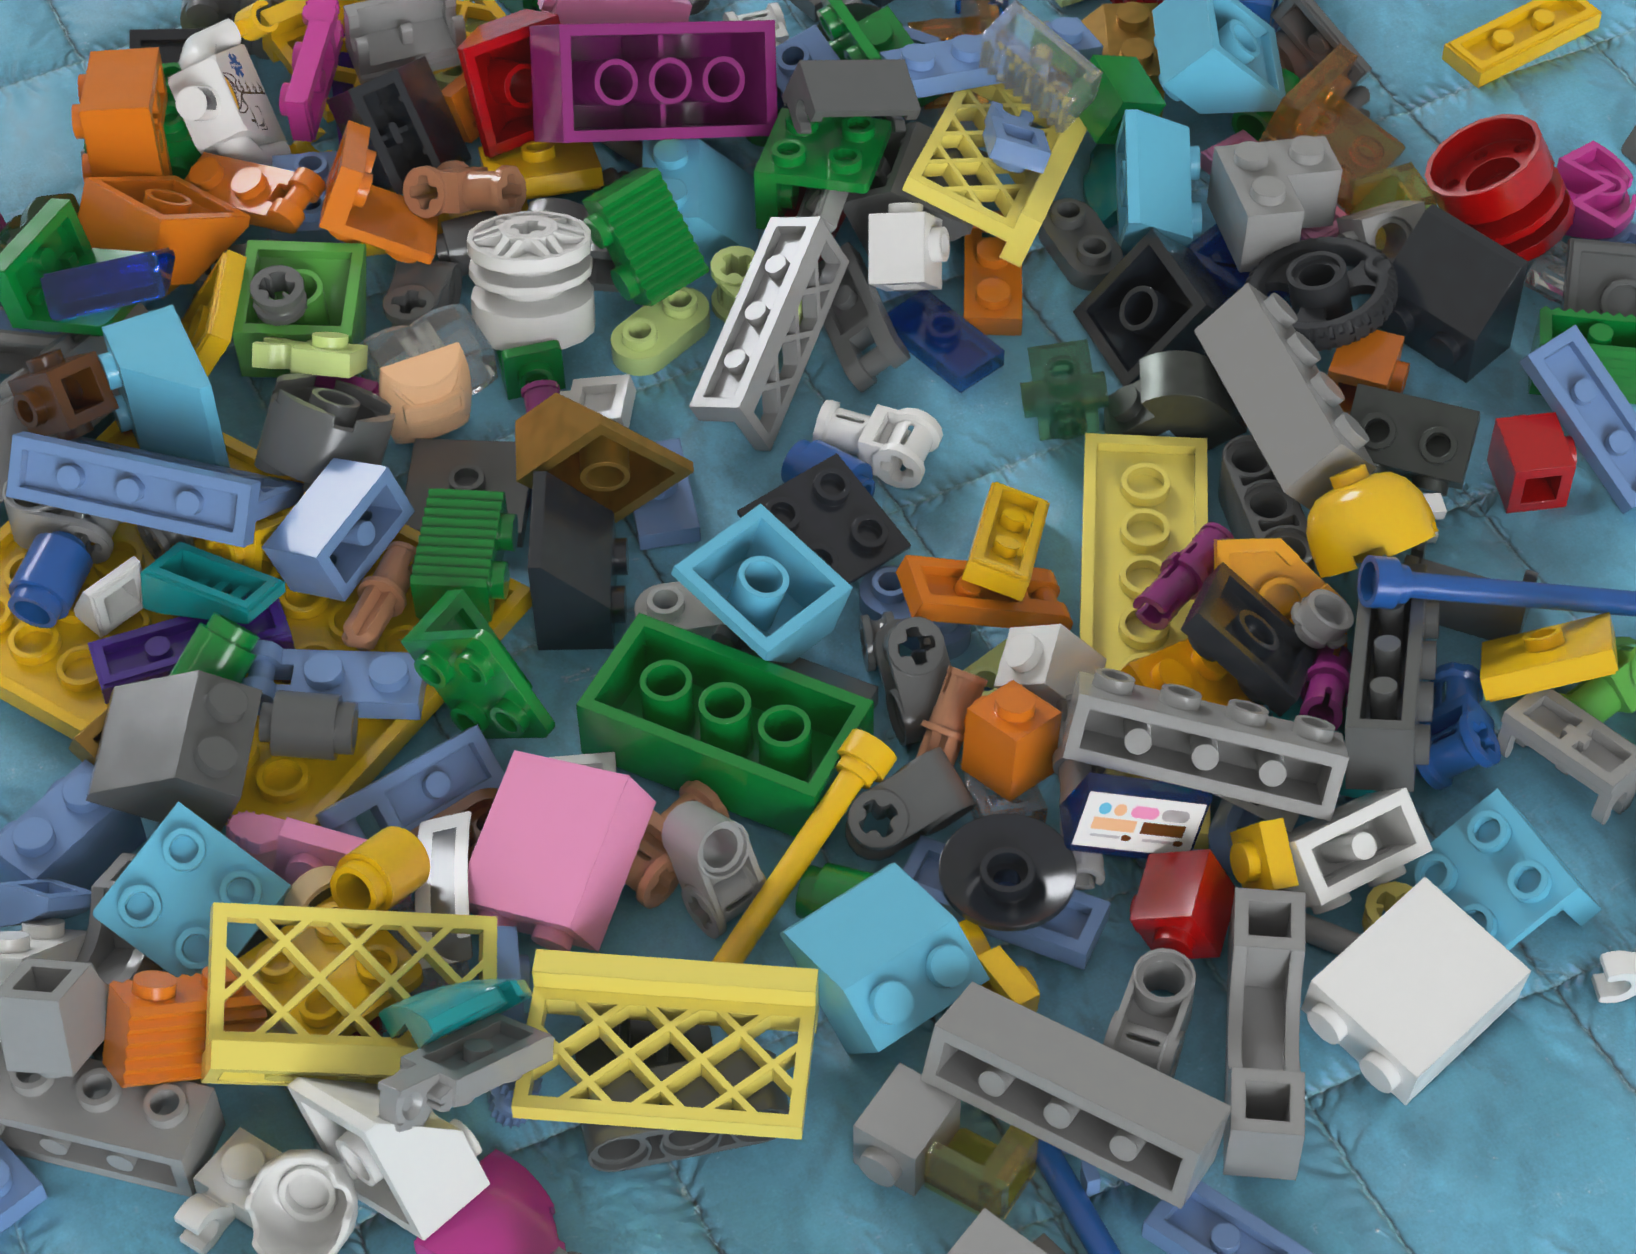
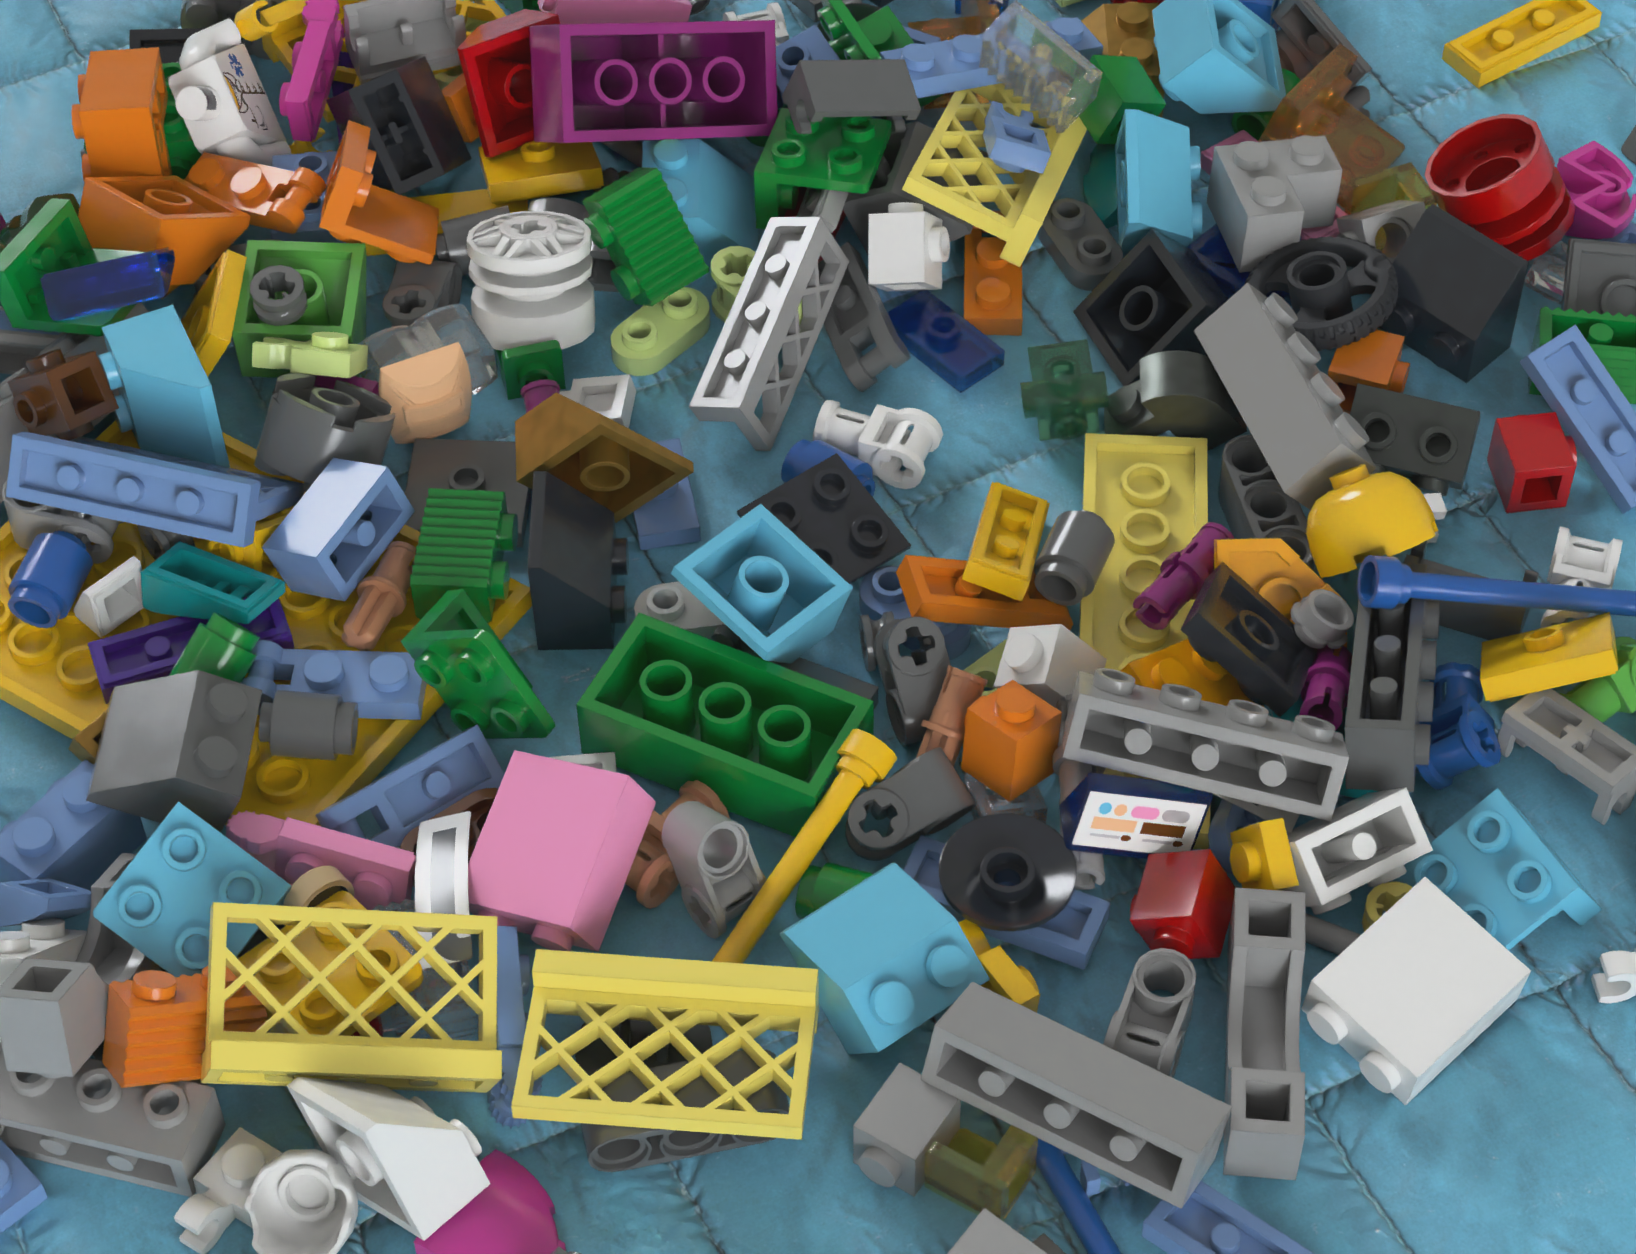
yellow brick [330,826,430,911] -> none
light grey hinge [377,1013,554,1132] -> none
teal brick [378,979,533,1048] -> none
nougat connector [403,160,527,218] -> none
none -> dark grey brick [1034,510,1115,606]
none -> white connector [1541,526,1623,628]

